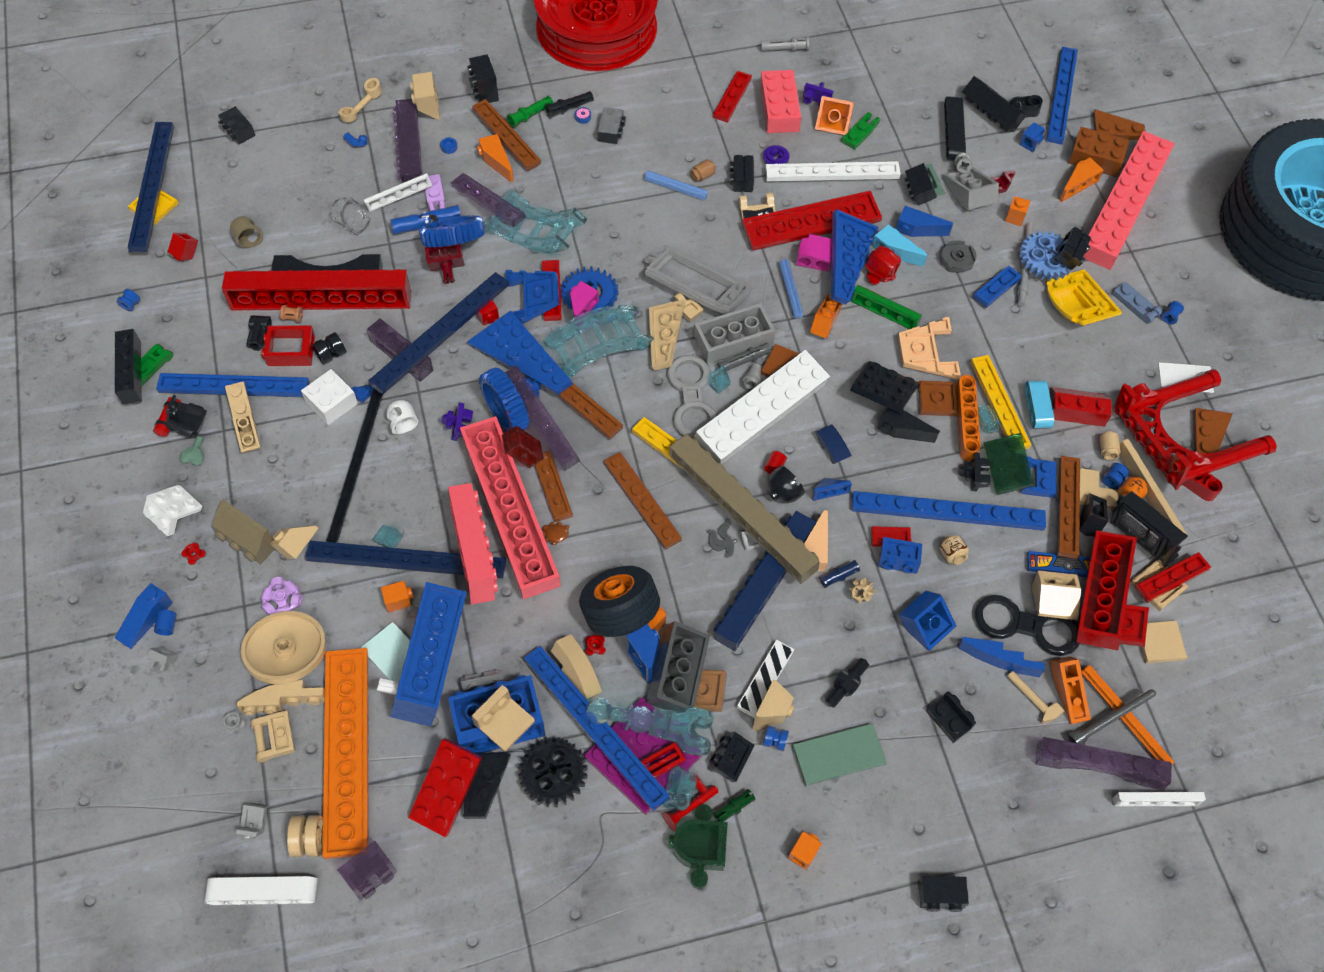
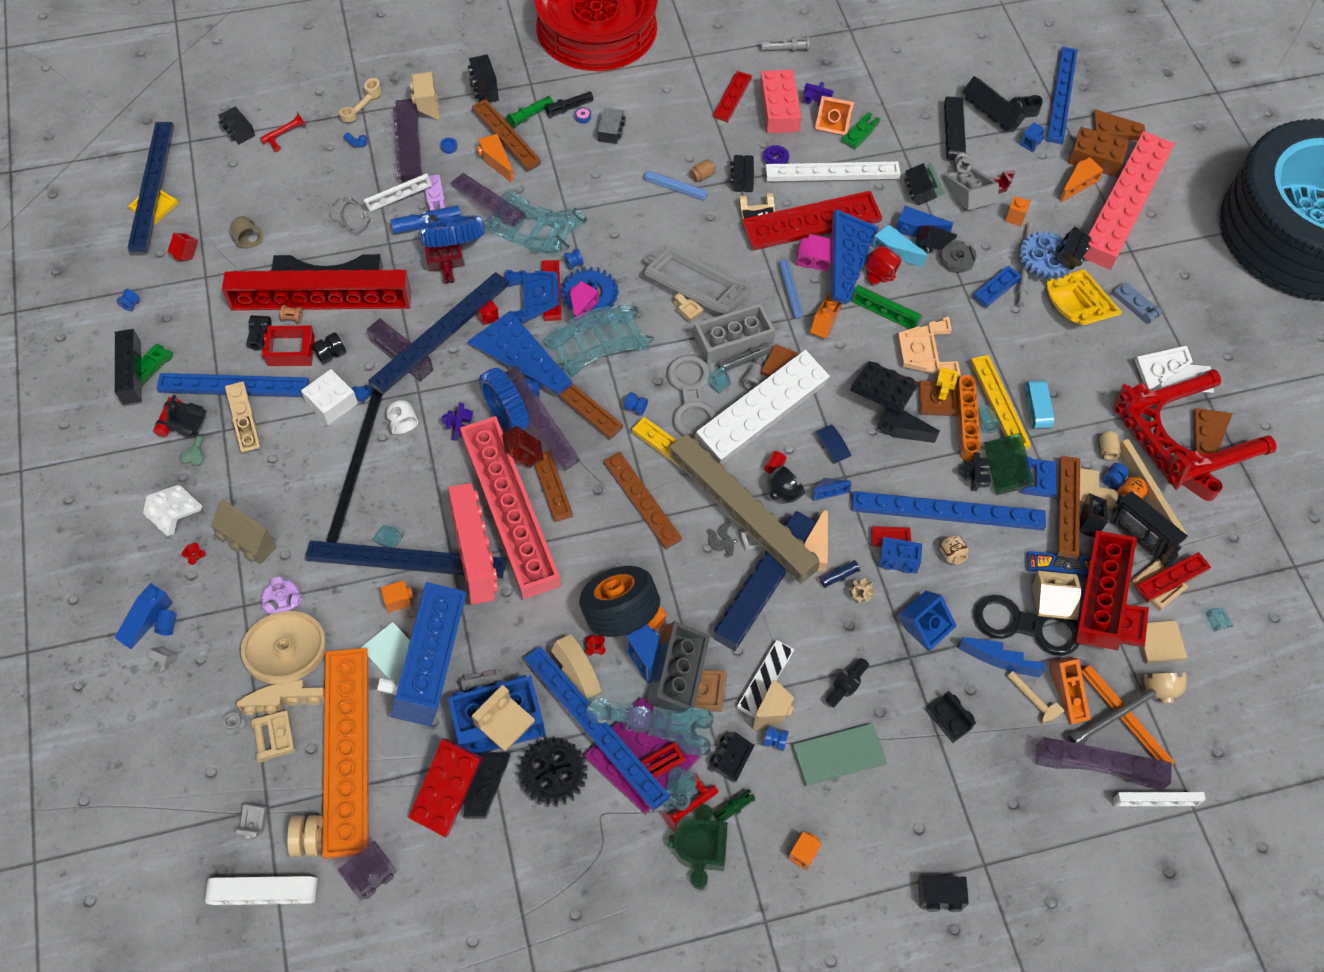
tan slope [270,526,319,559] -> none
dark orange piece [542,522,570,545] -> none
tan wing [649,299,685,371] -> none
red slope [1050,387,1112,427] -> none
blue bush [1162,301,1184,325] -> none
none -> red piece [260,112,306,152]
none -> blue wheel [563,249,584,270]
none -> blue wheel [624,392,648,416]
none -> black slope [915,225,957,253]
none -> yellow plate [936,367,959,401]
none -> white wing [1134,346,1193,390]
none -> tan cylinder [1143,673,1187,703]
none -> clear light blue slope [1206,608,1234,632]

